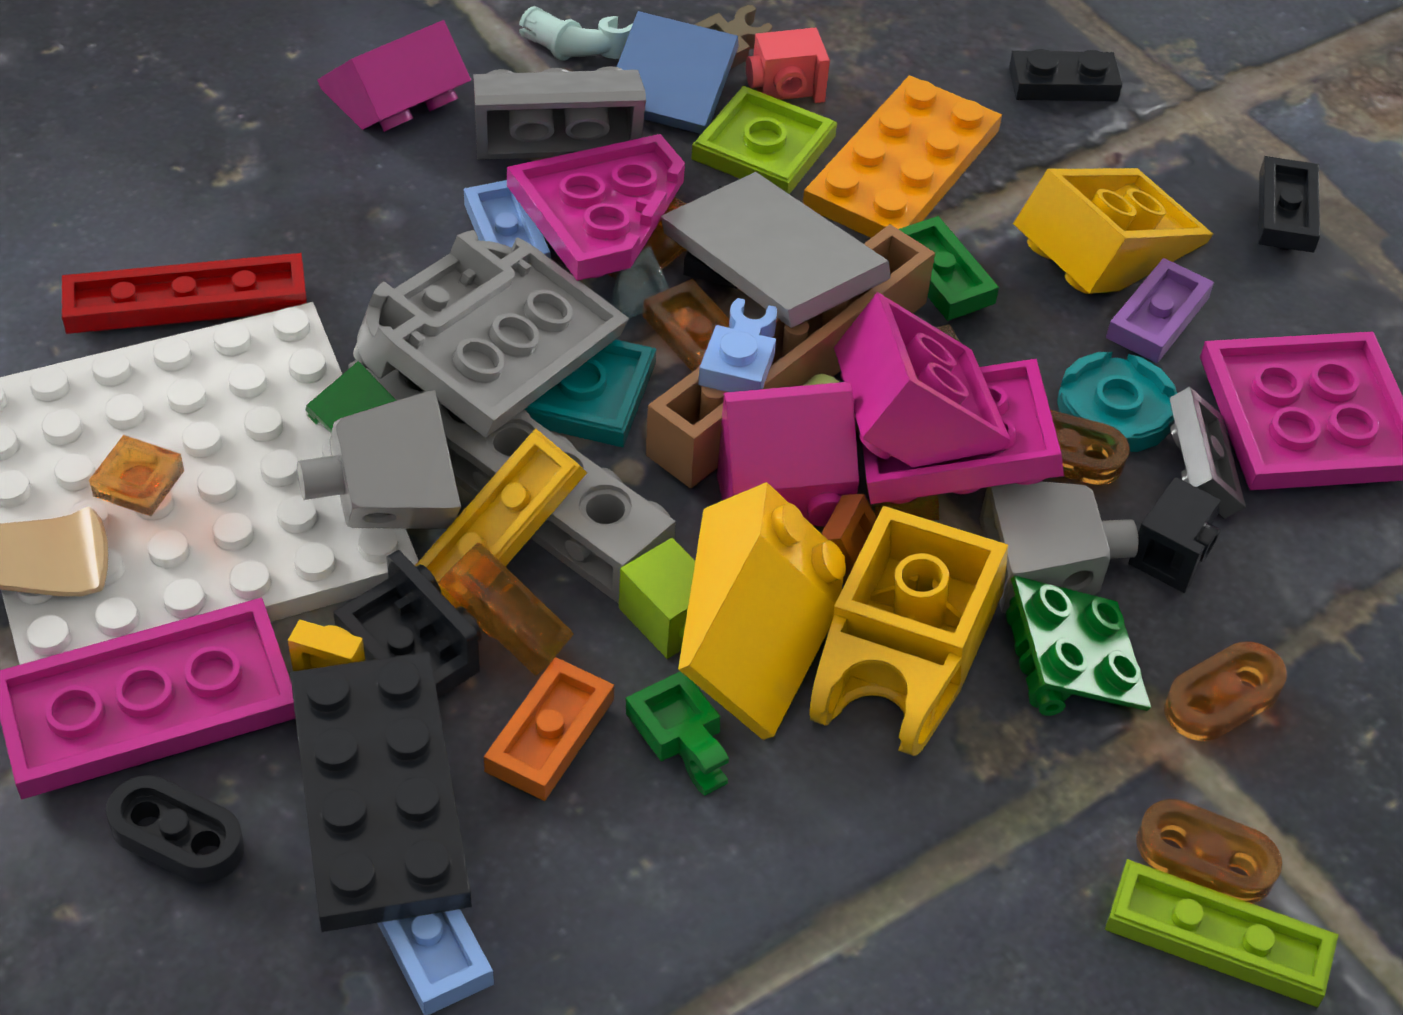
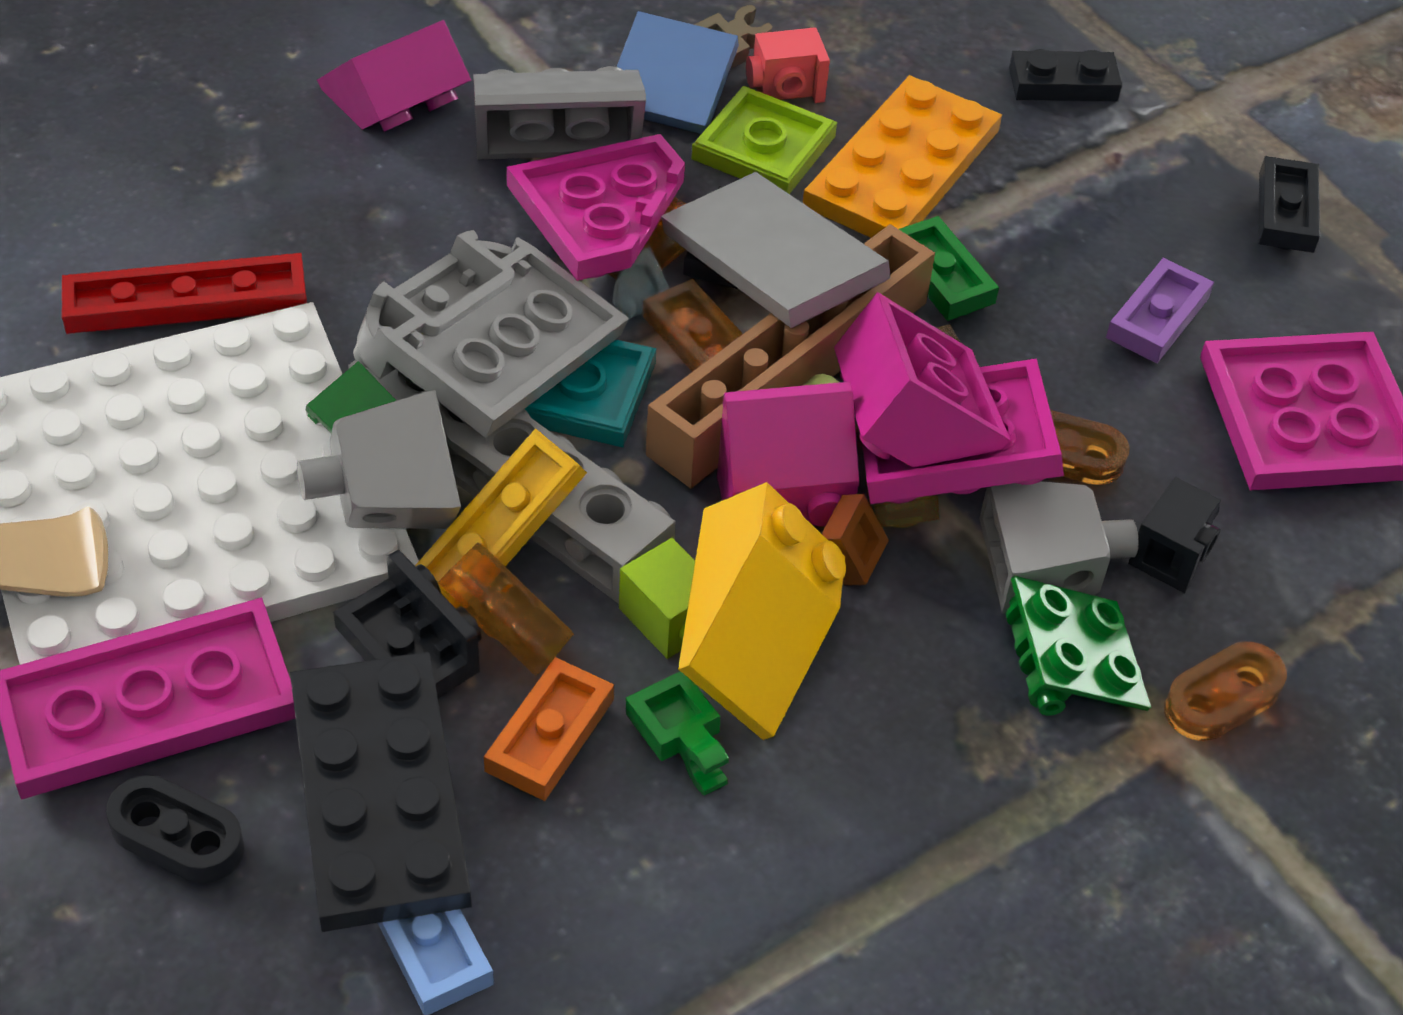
clear orange plate [89,435,184,517] -> none
yellow plate [288,619,366,671] -> none
light blue plate [464,180,551,259] -> none
light aqua piece [519,6,633,61] -> none
light blue plate [698,298,777,392] -> none
yellow brick [809,506,1008,756] -> none
yellow slope [1013,168,1213,294] -> none
teal tile [1057,352,1177,452] -> none
lime tile [1104,859,1339,1008] -> none
clear orange plate [1136,799,1282,903] -> none
dark grey plate [1169,387,1246,519] -> none

